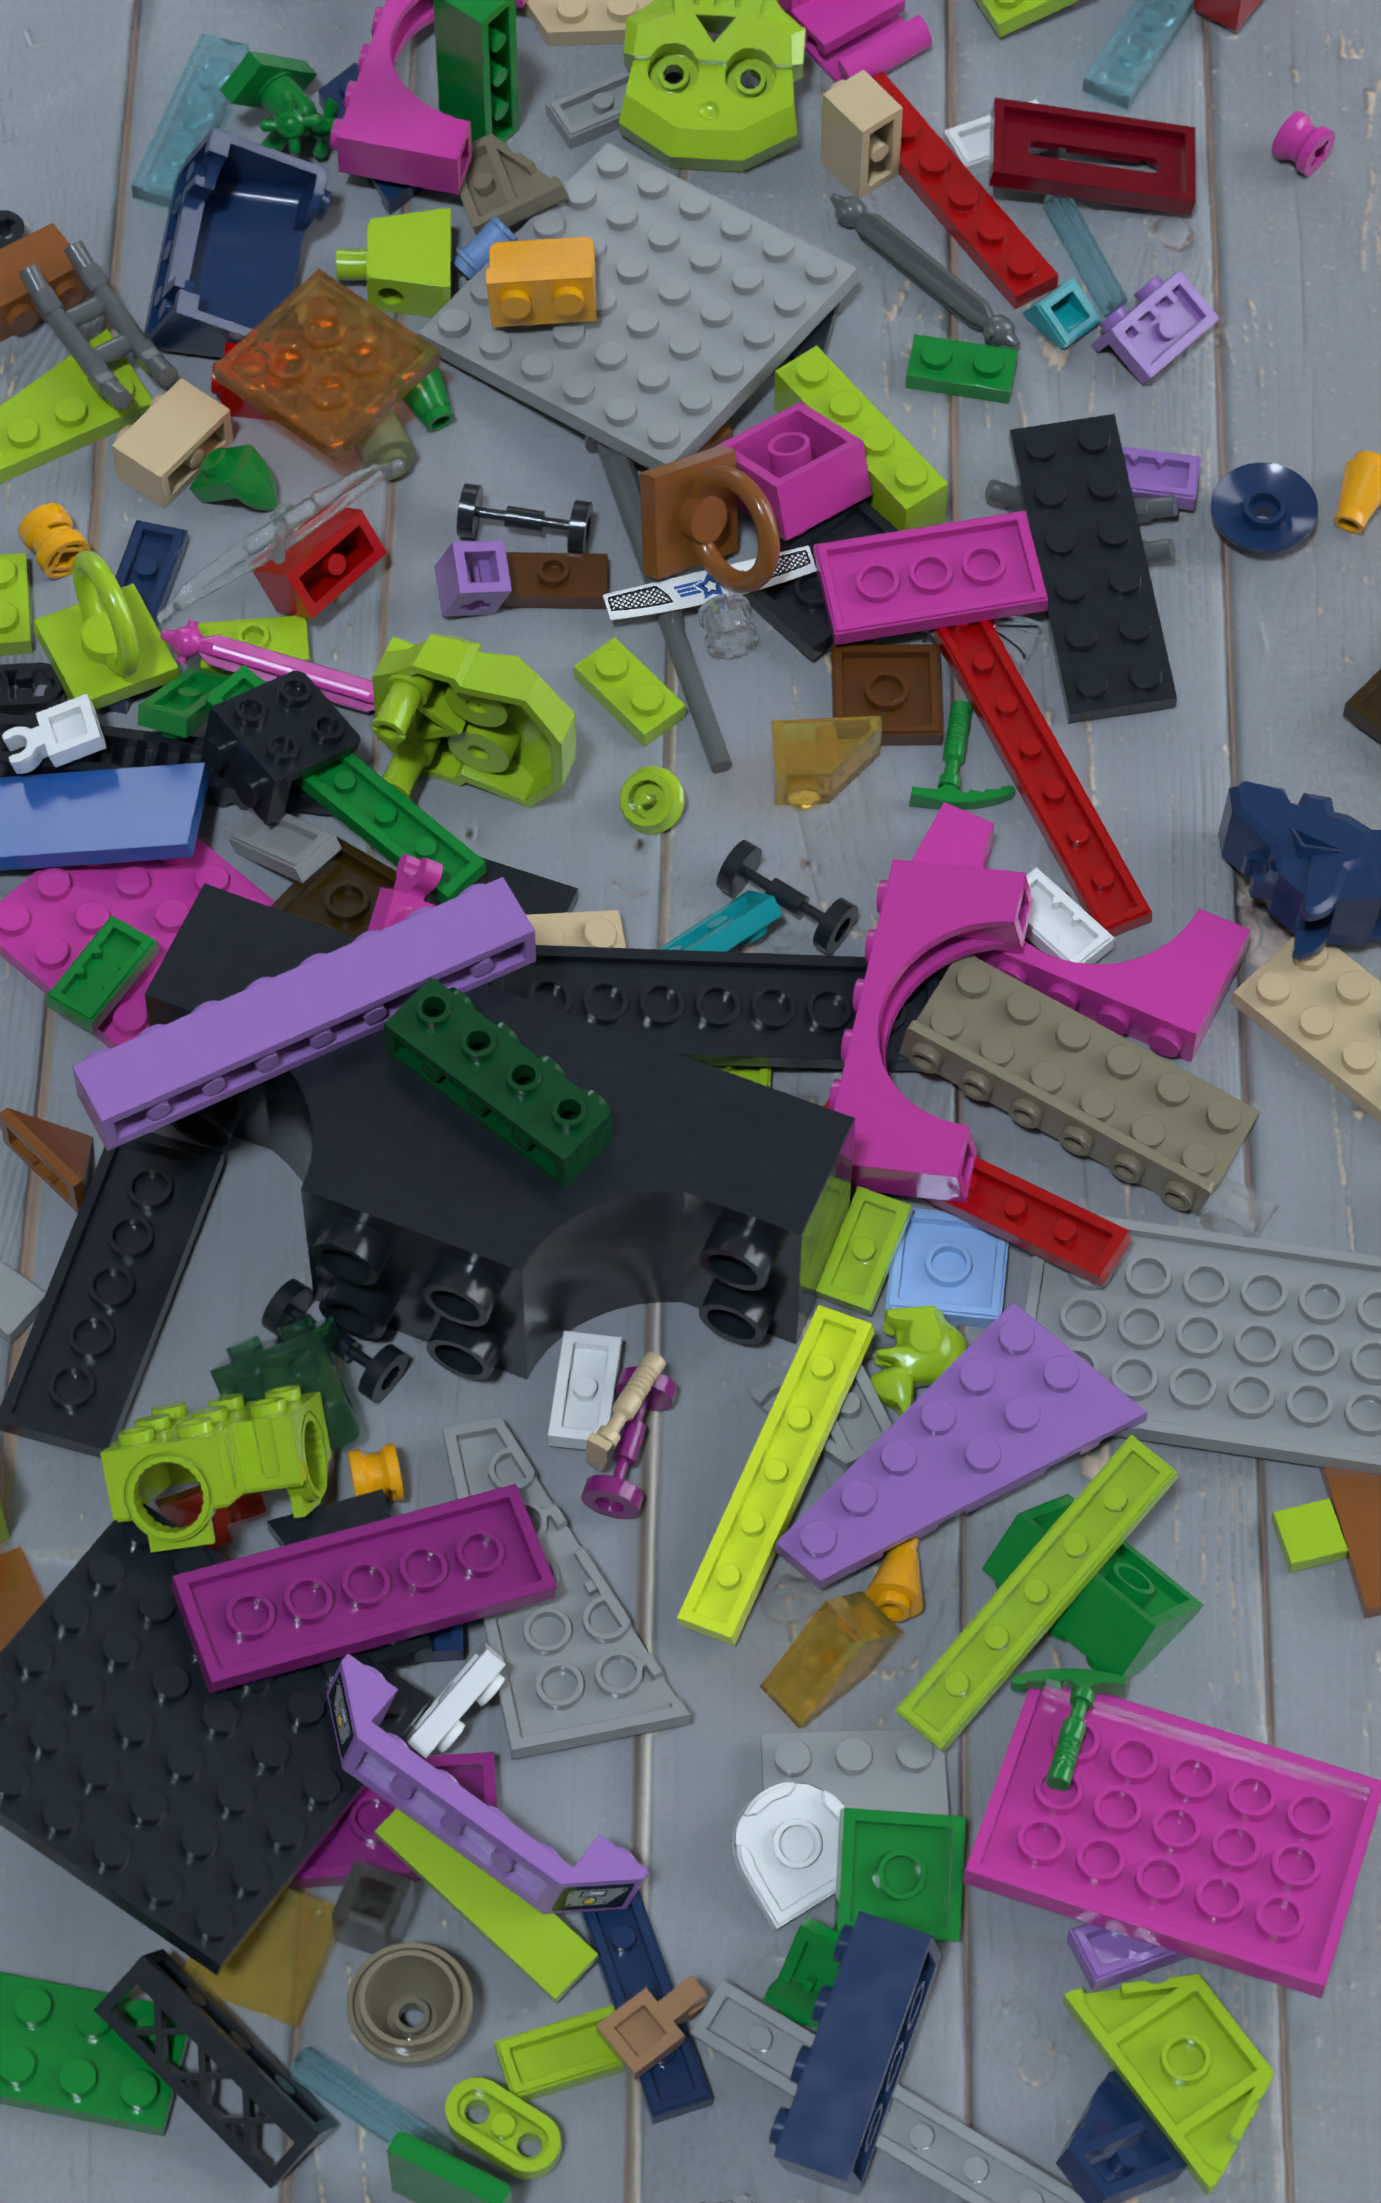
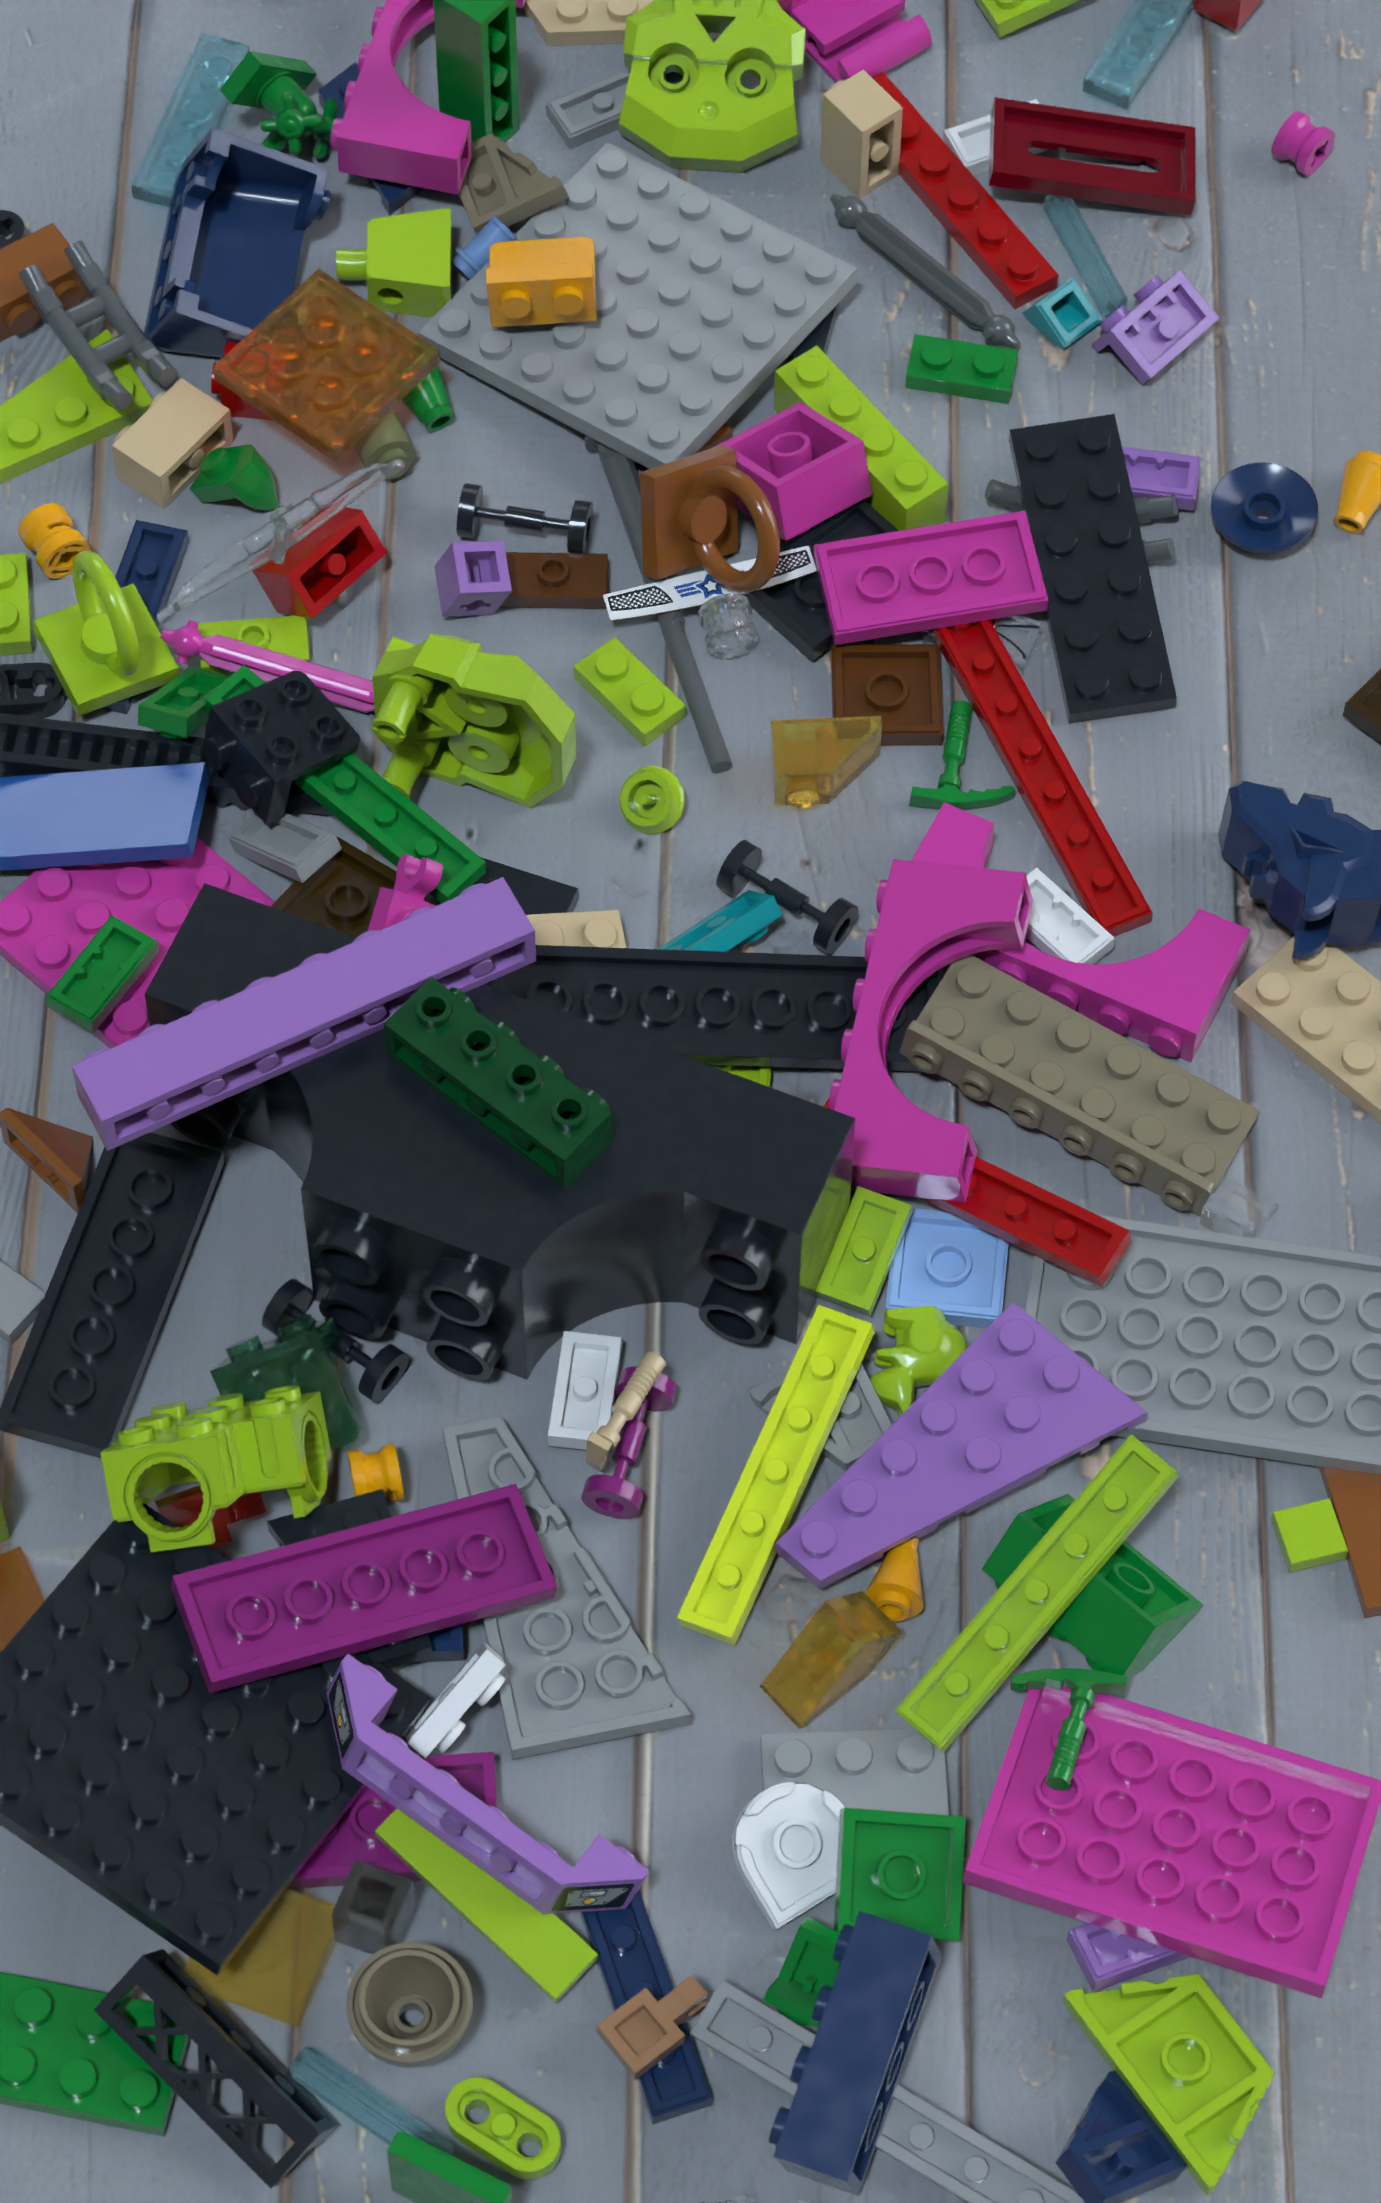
white plate [2,694,107,774] -> none
lime tile [494,2005,626,2102] -> none

